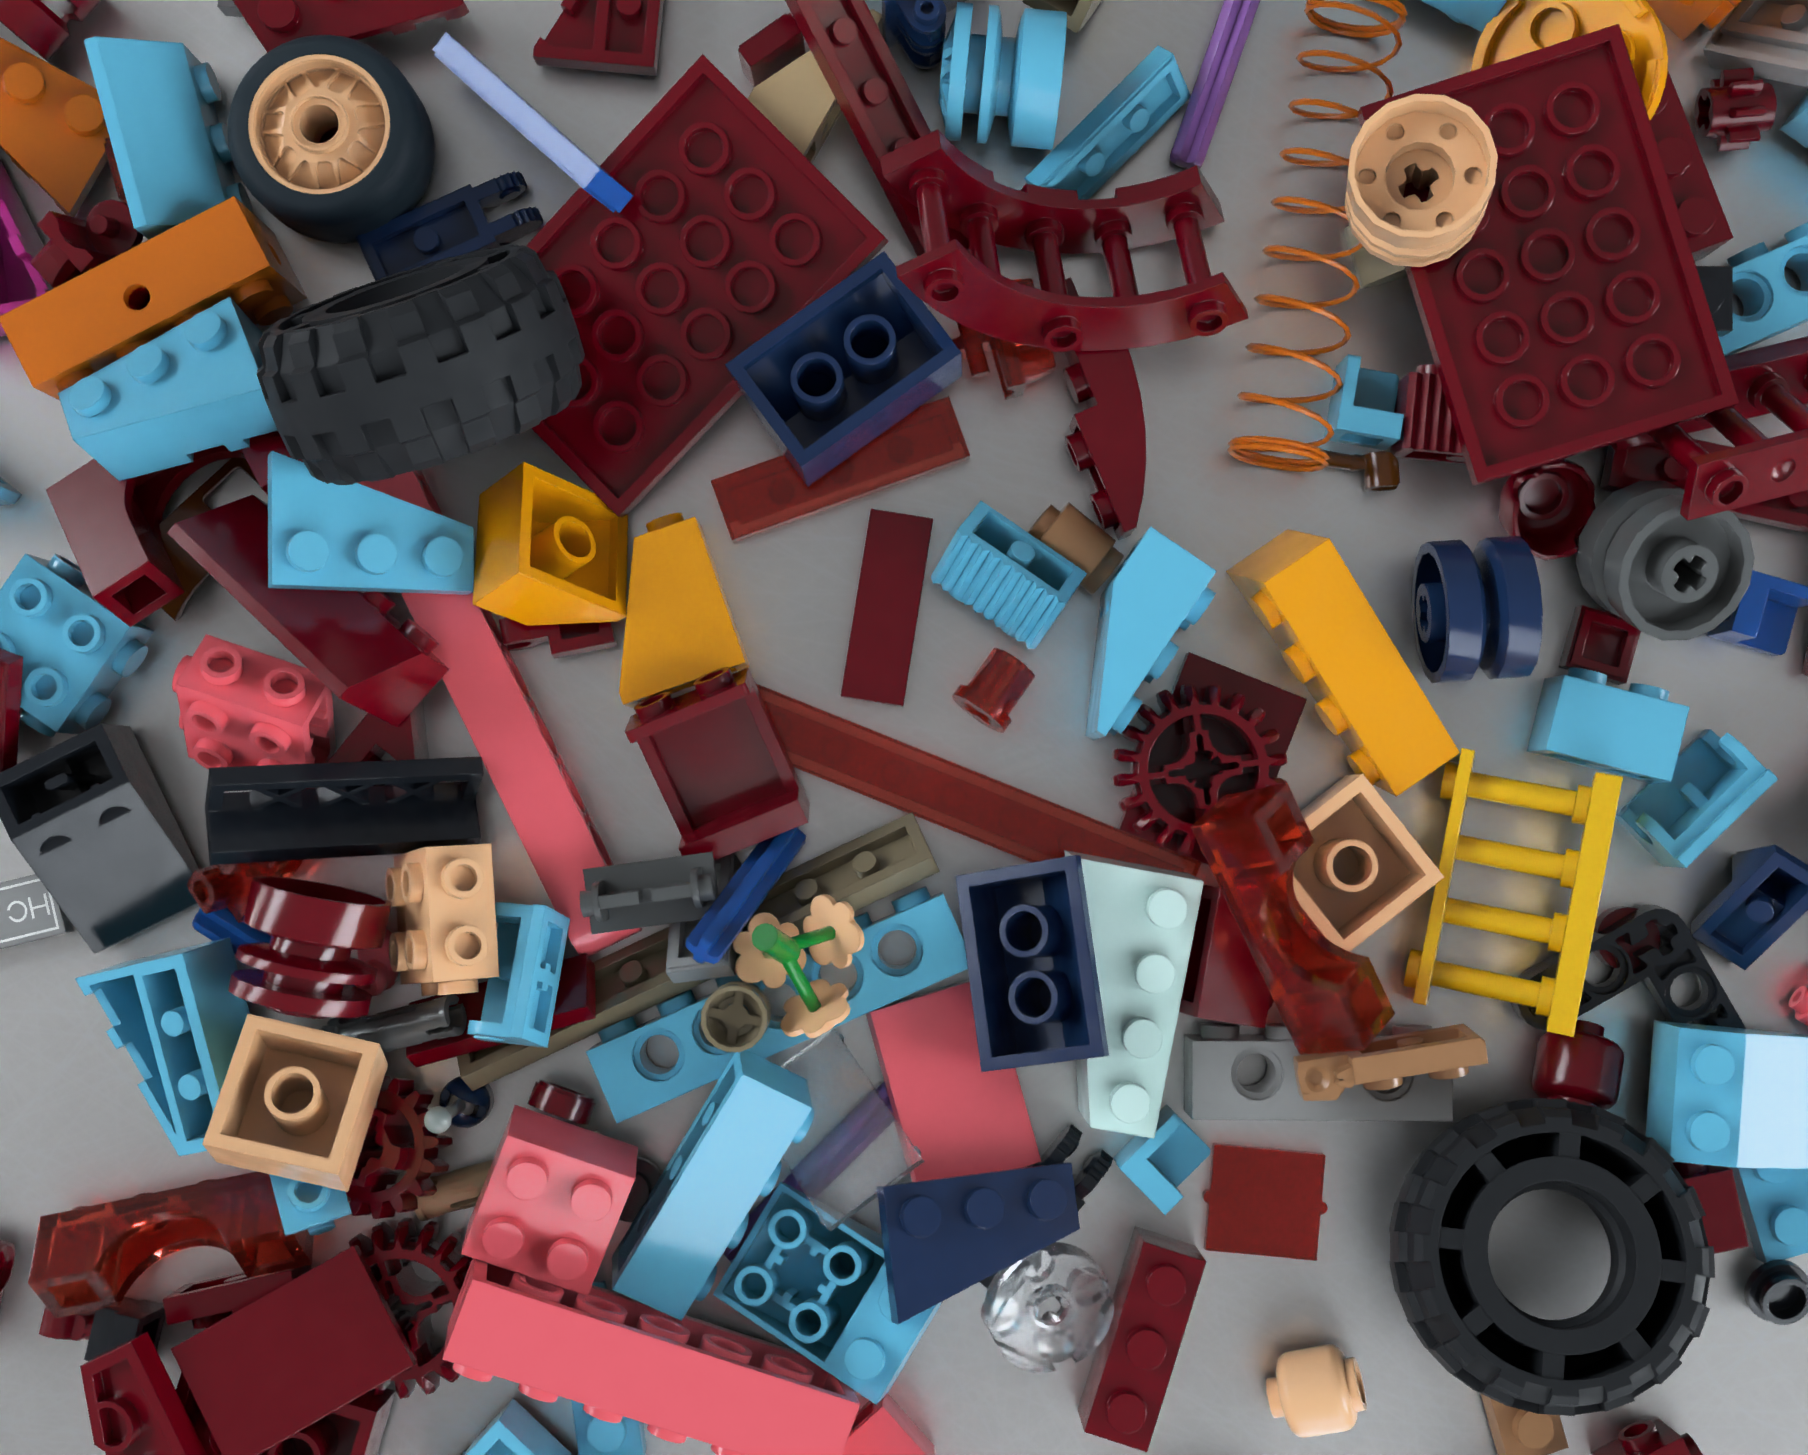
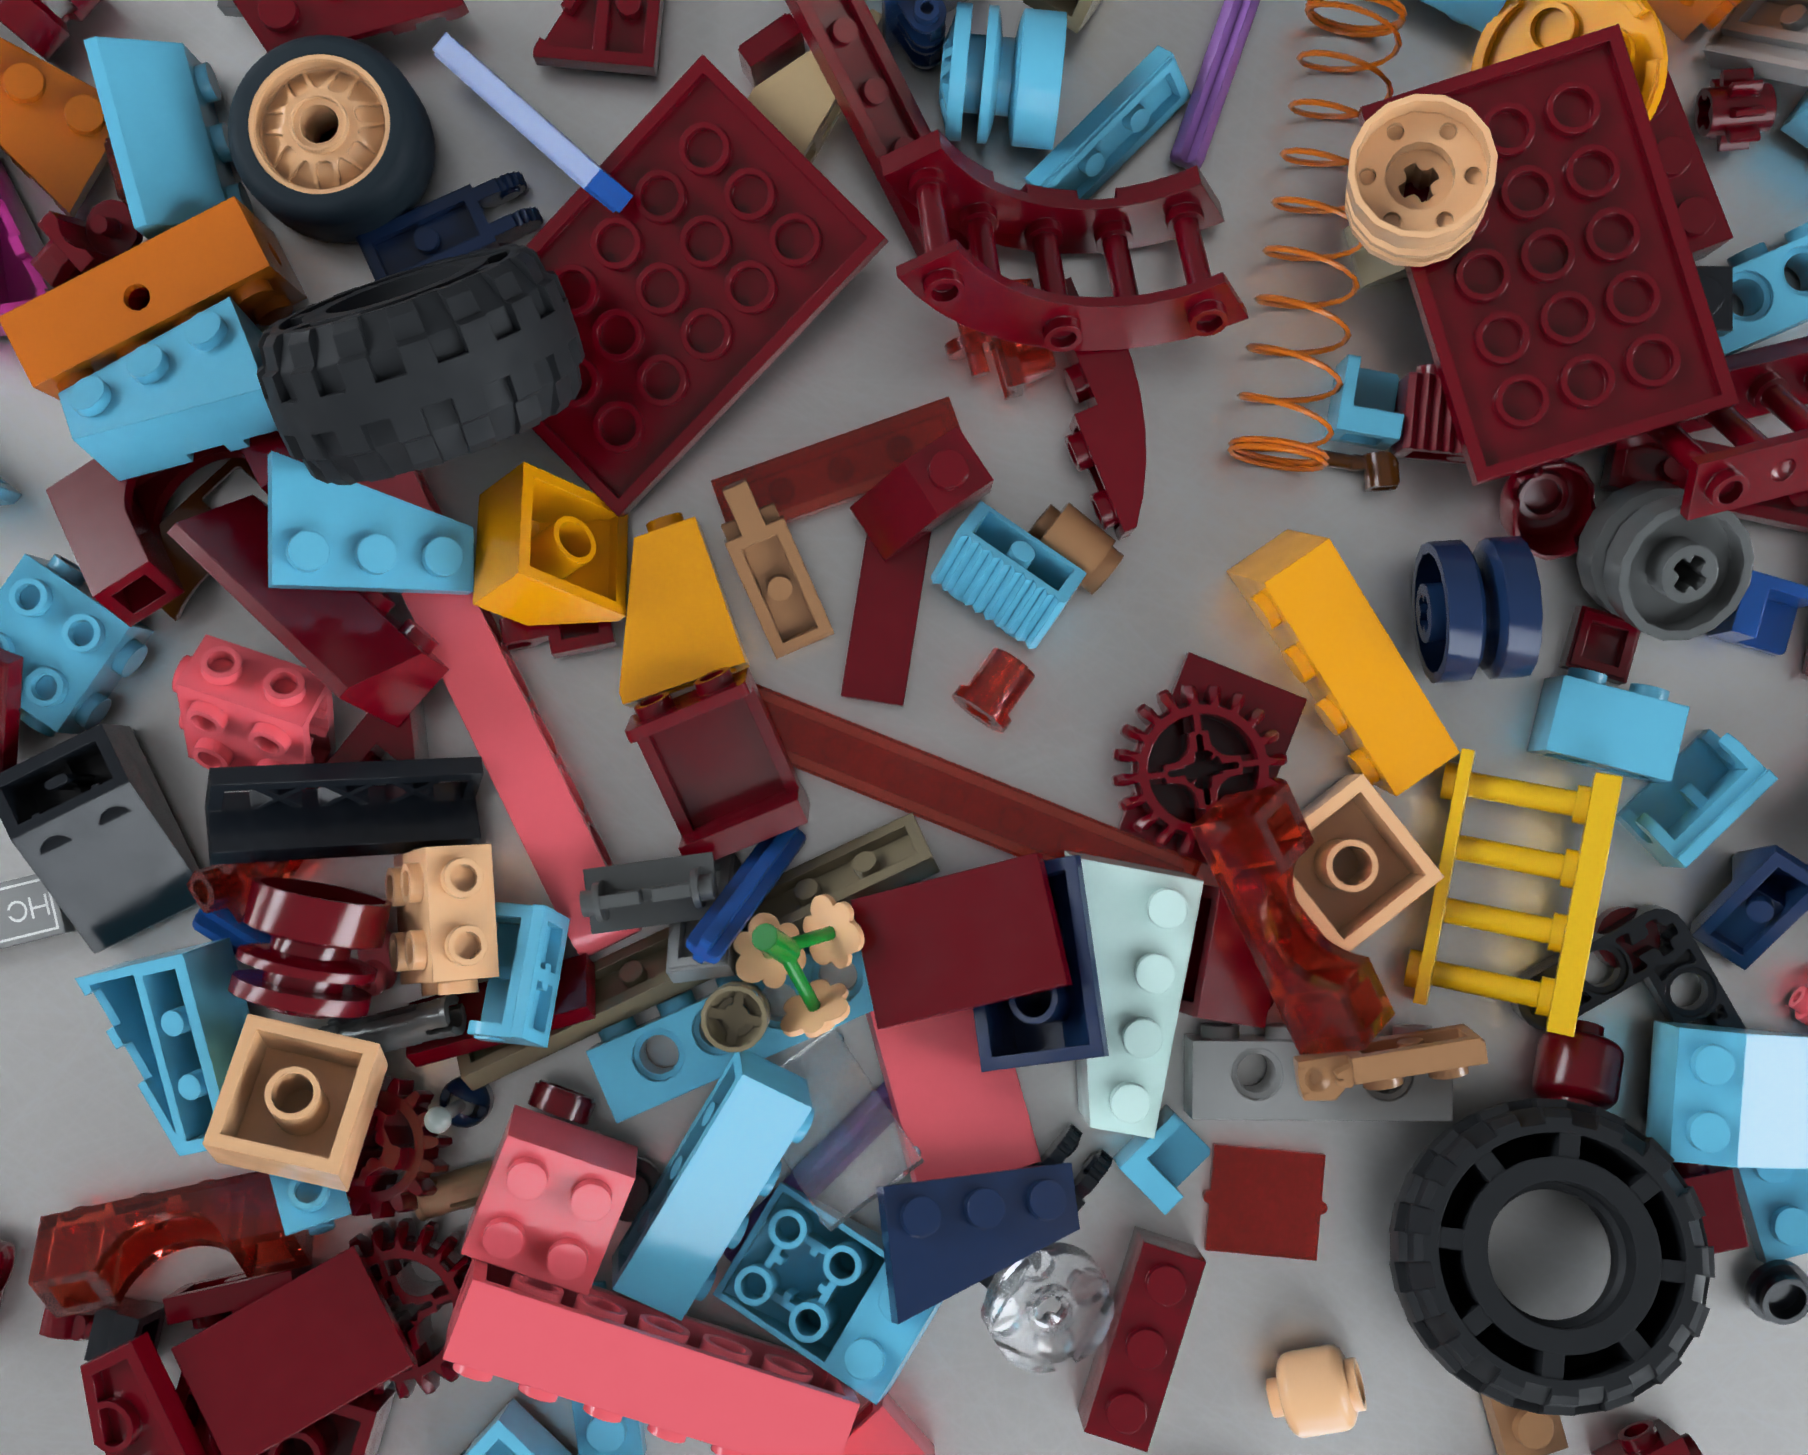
dark blue slope [725,251,962,486] -> none
medium azure slope [1085,526,1217,741] -> none
none -> medium nougat hinge [721,477,835,659]
none -> dark red slope [850,426,994,561]
none -> dark red tile [851,852,1073,1029]

